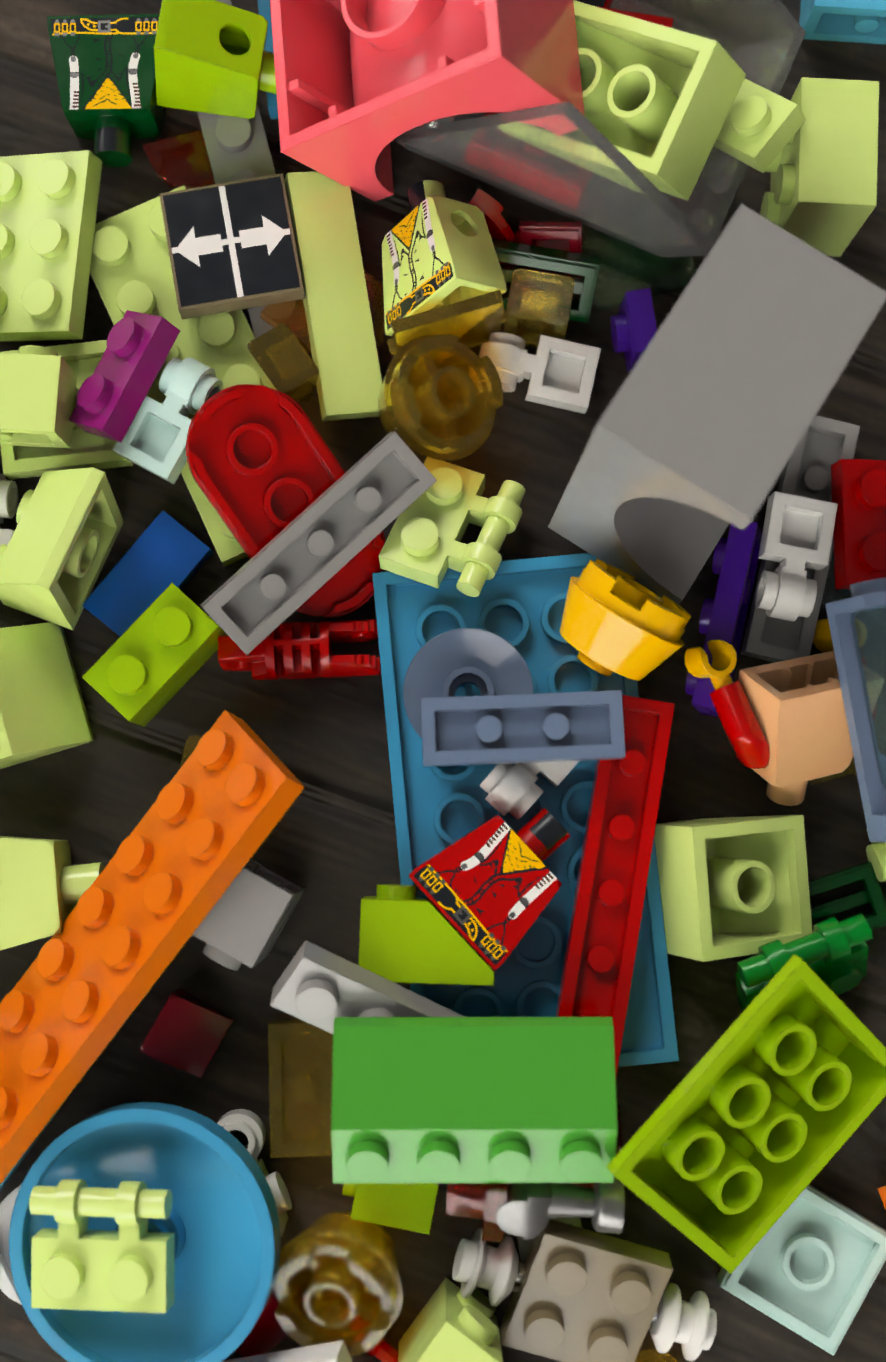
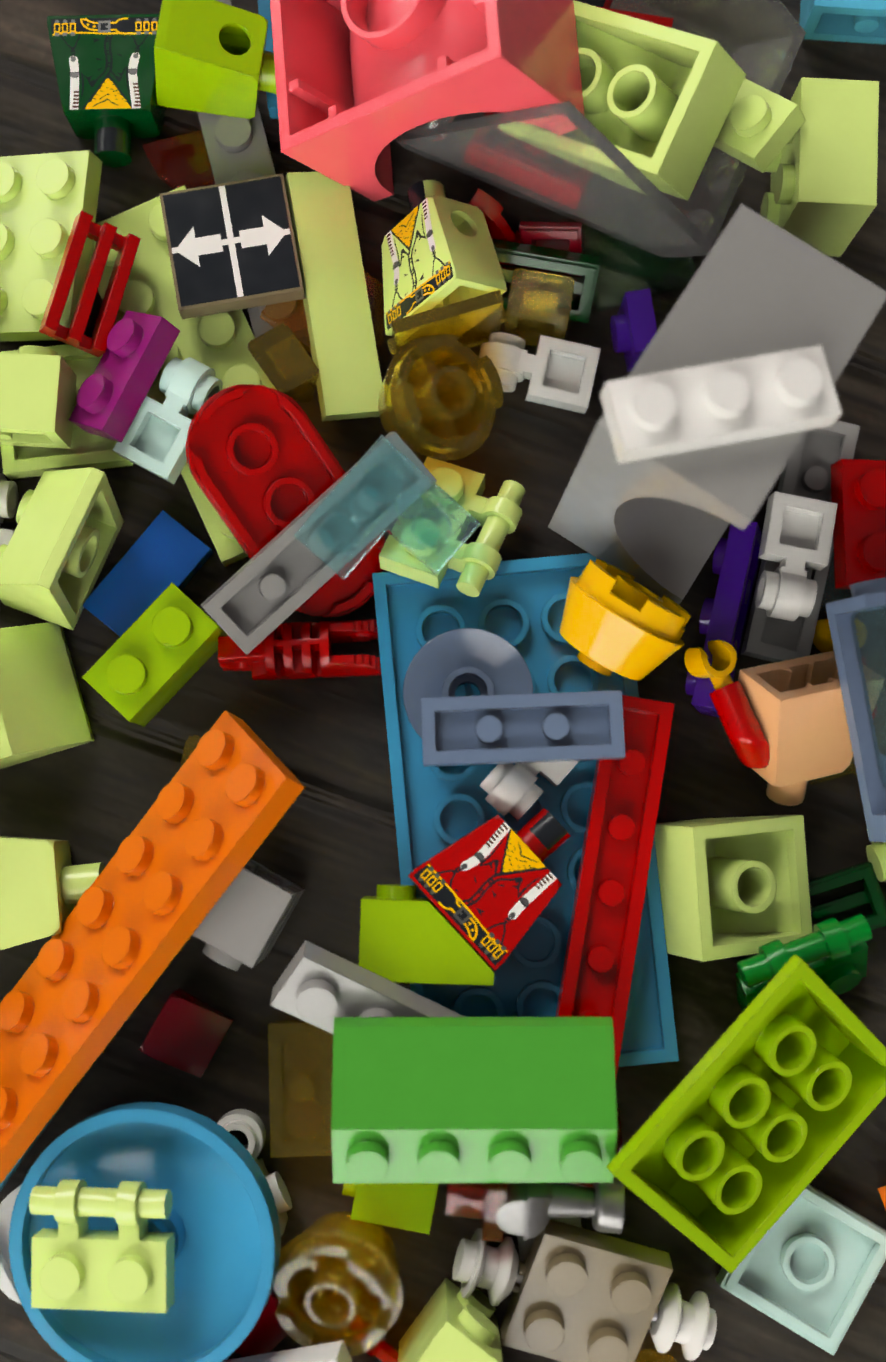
none -> red tile [39,210,141,357]
none -> clear light blue plate [293,435,481,580]
none -> white plate [600,345,842,464]

